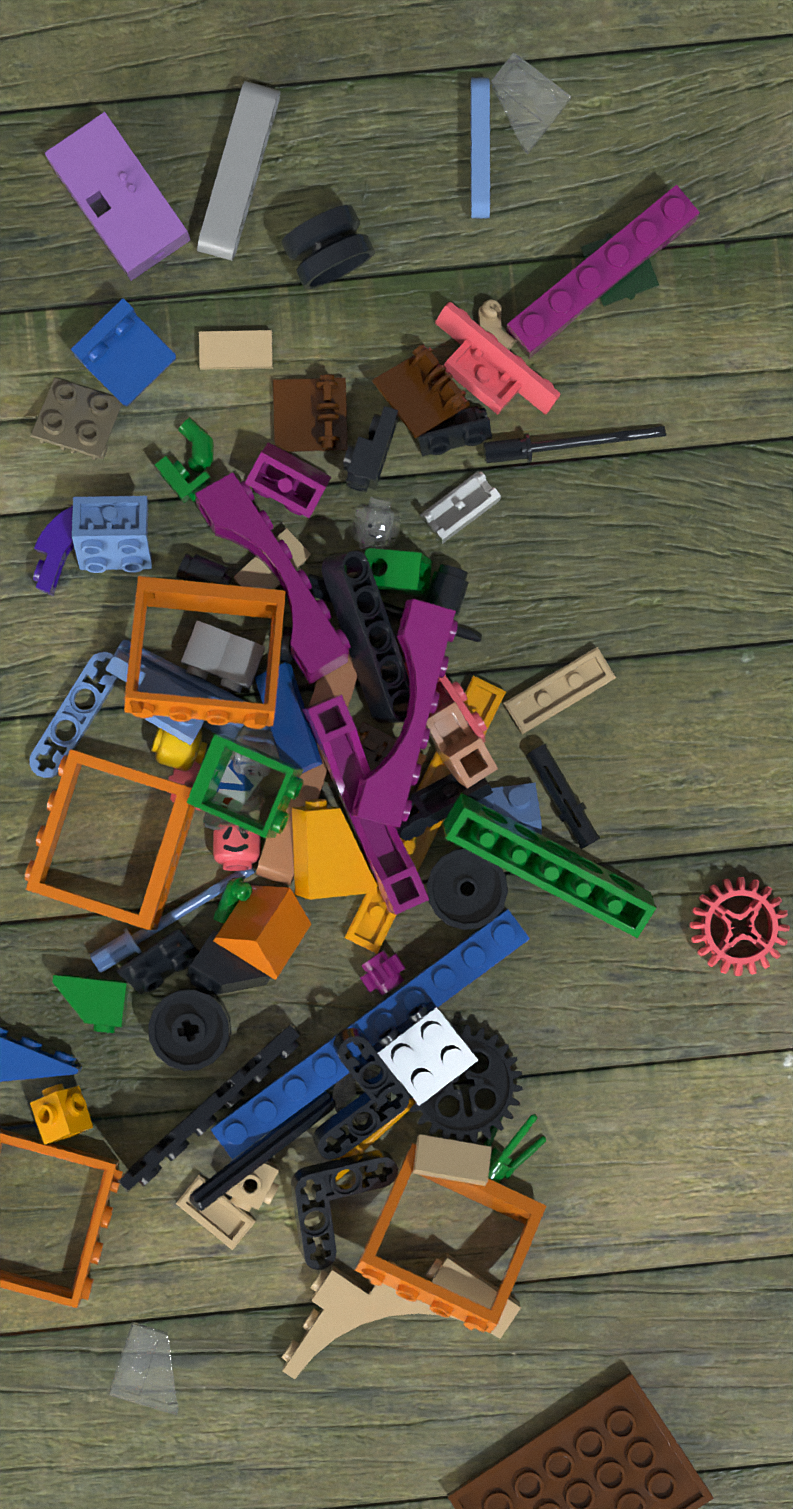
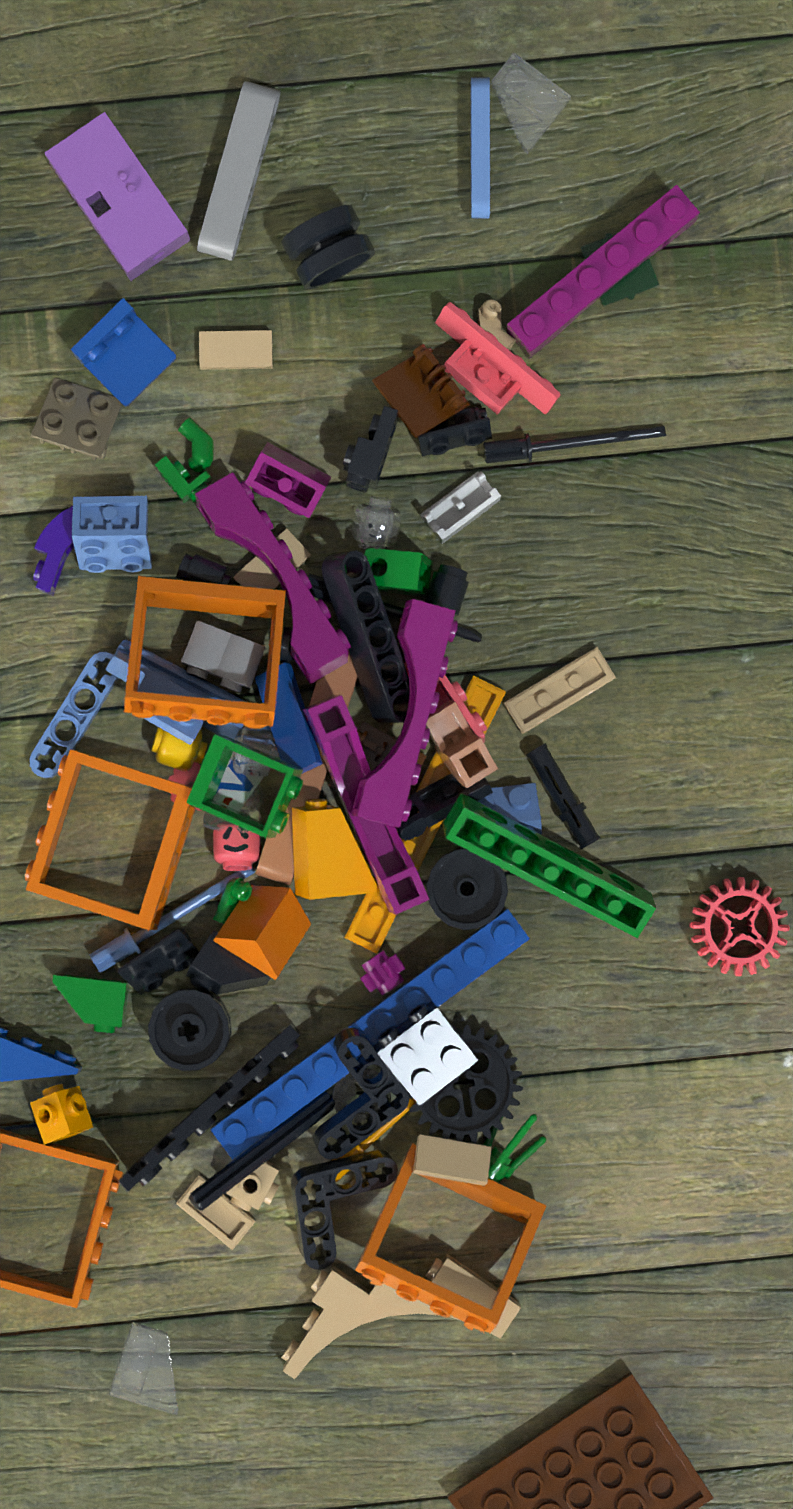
reddish brown hinge [273,374,348,452] -> none

